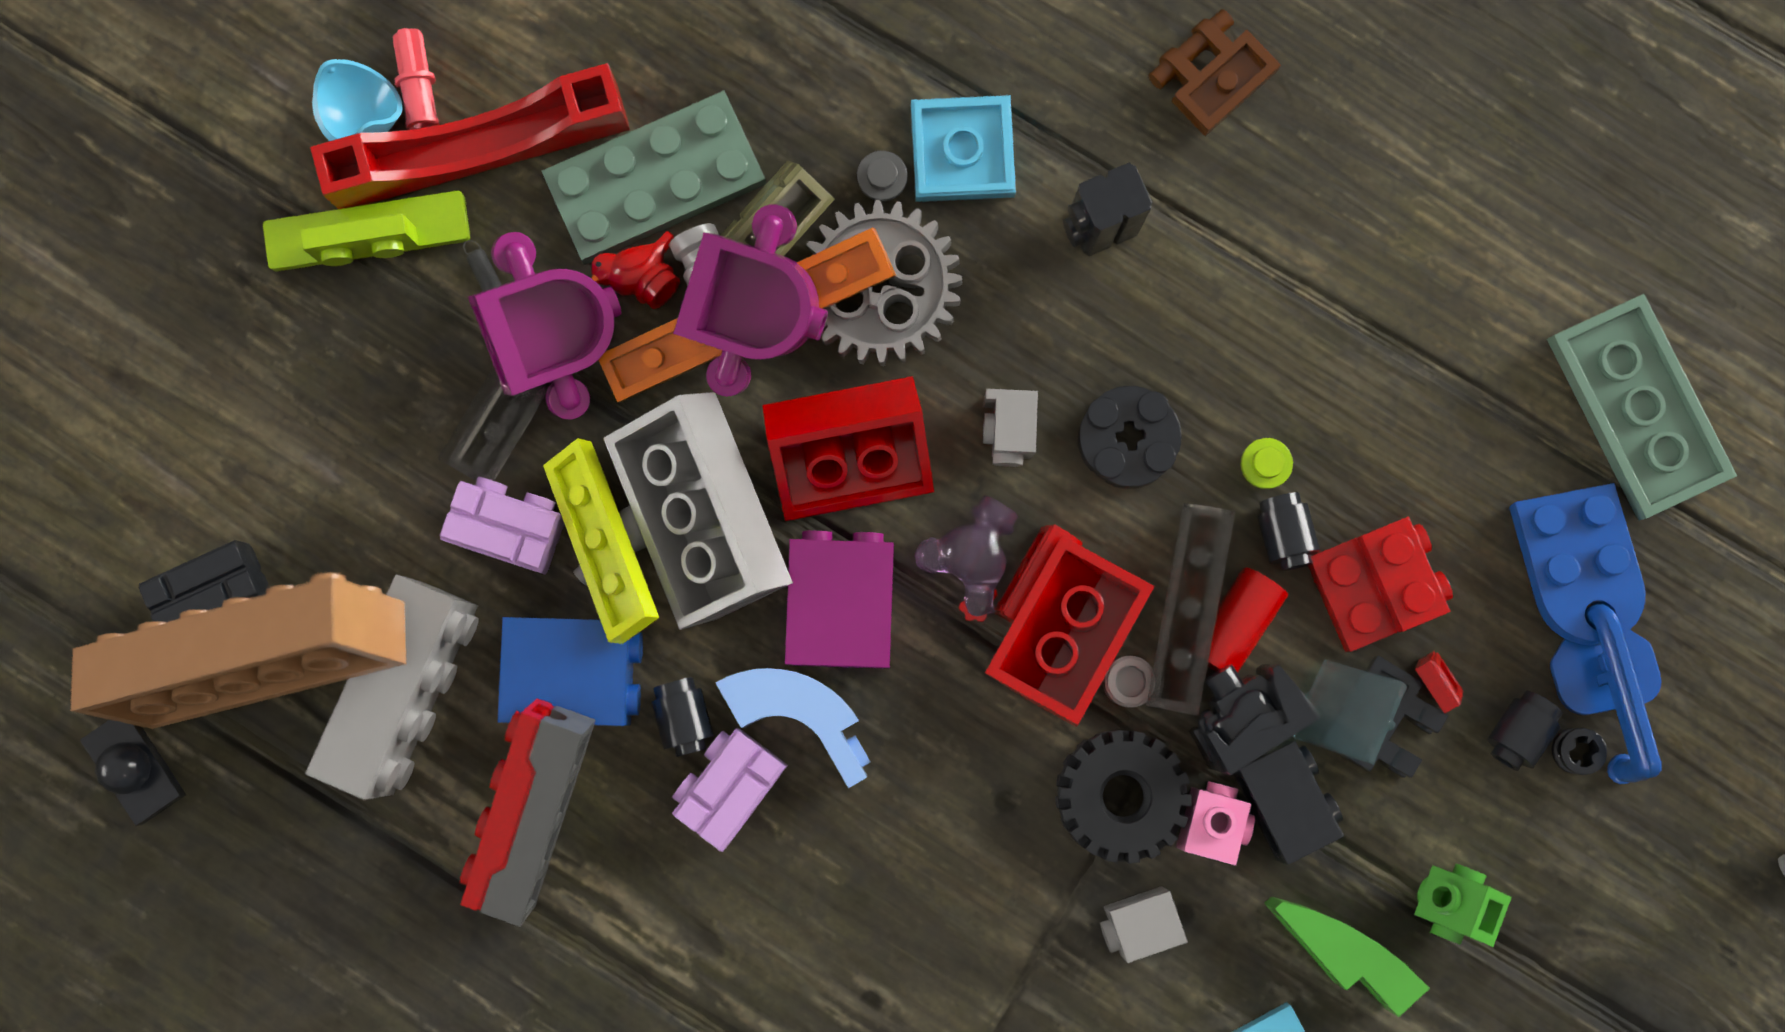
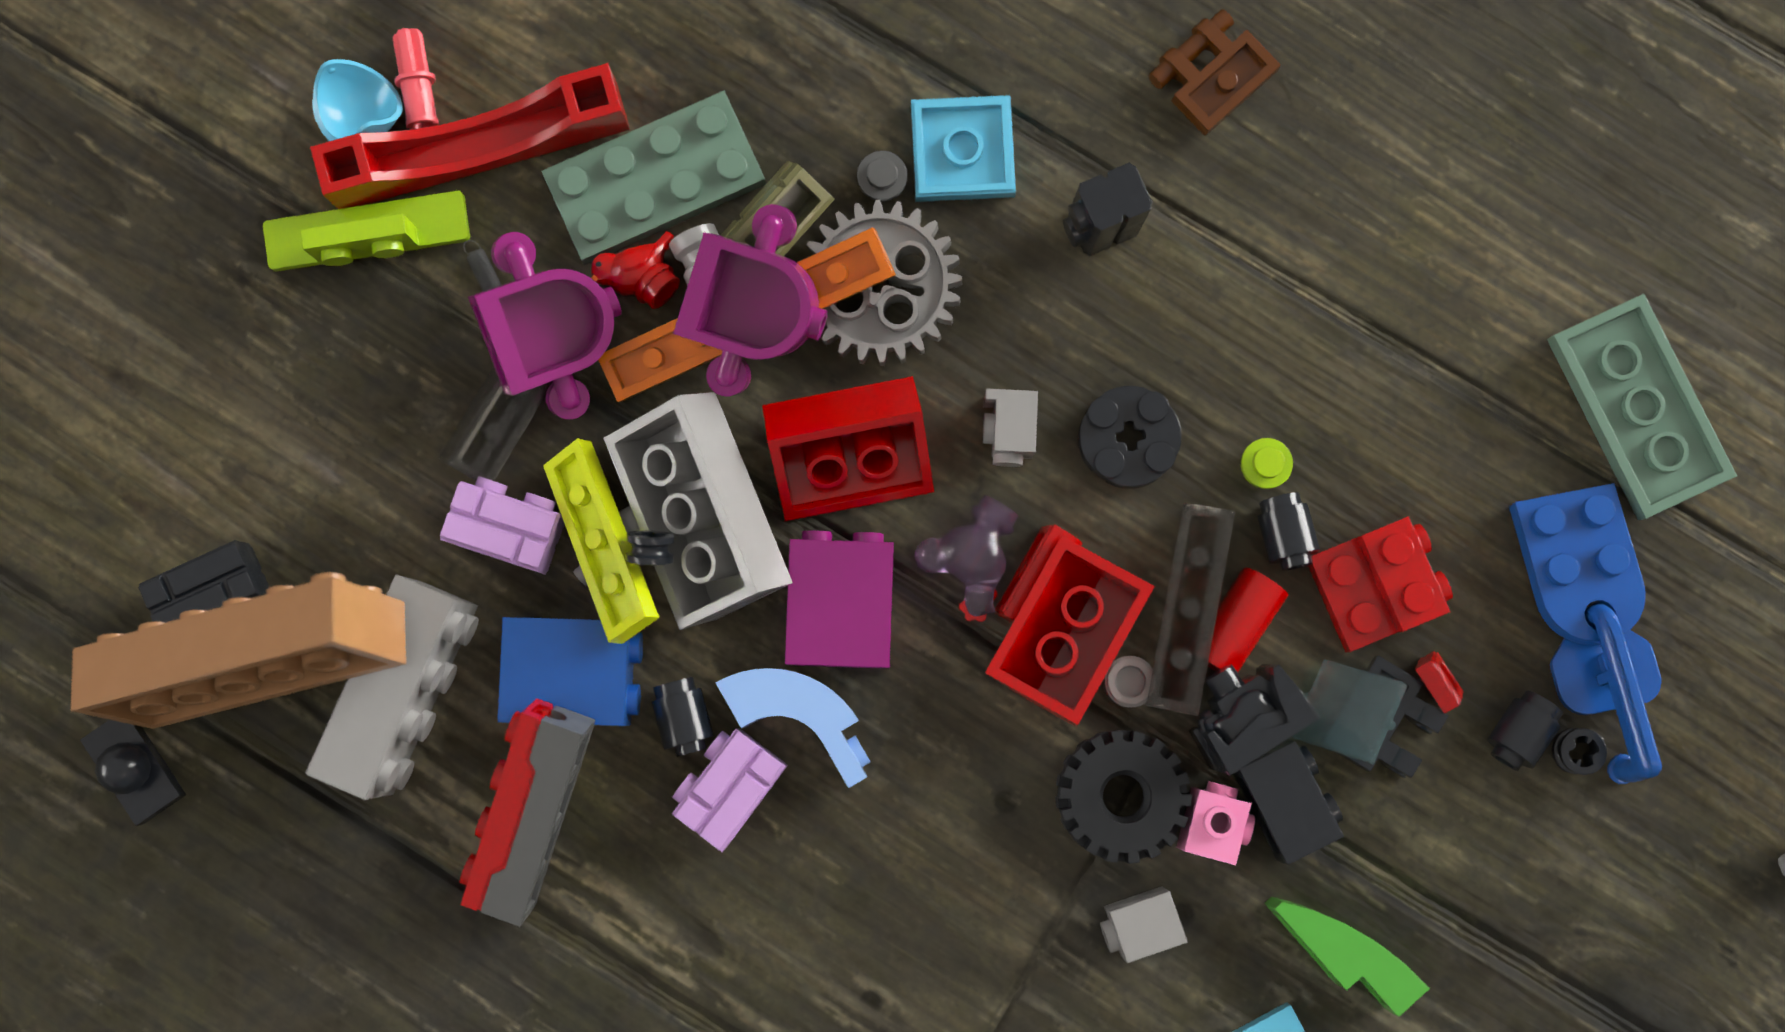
bright green brick [1414,863,1512,947] -> none
none -> black bush [626,530,674,565]

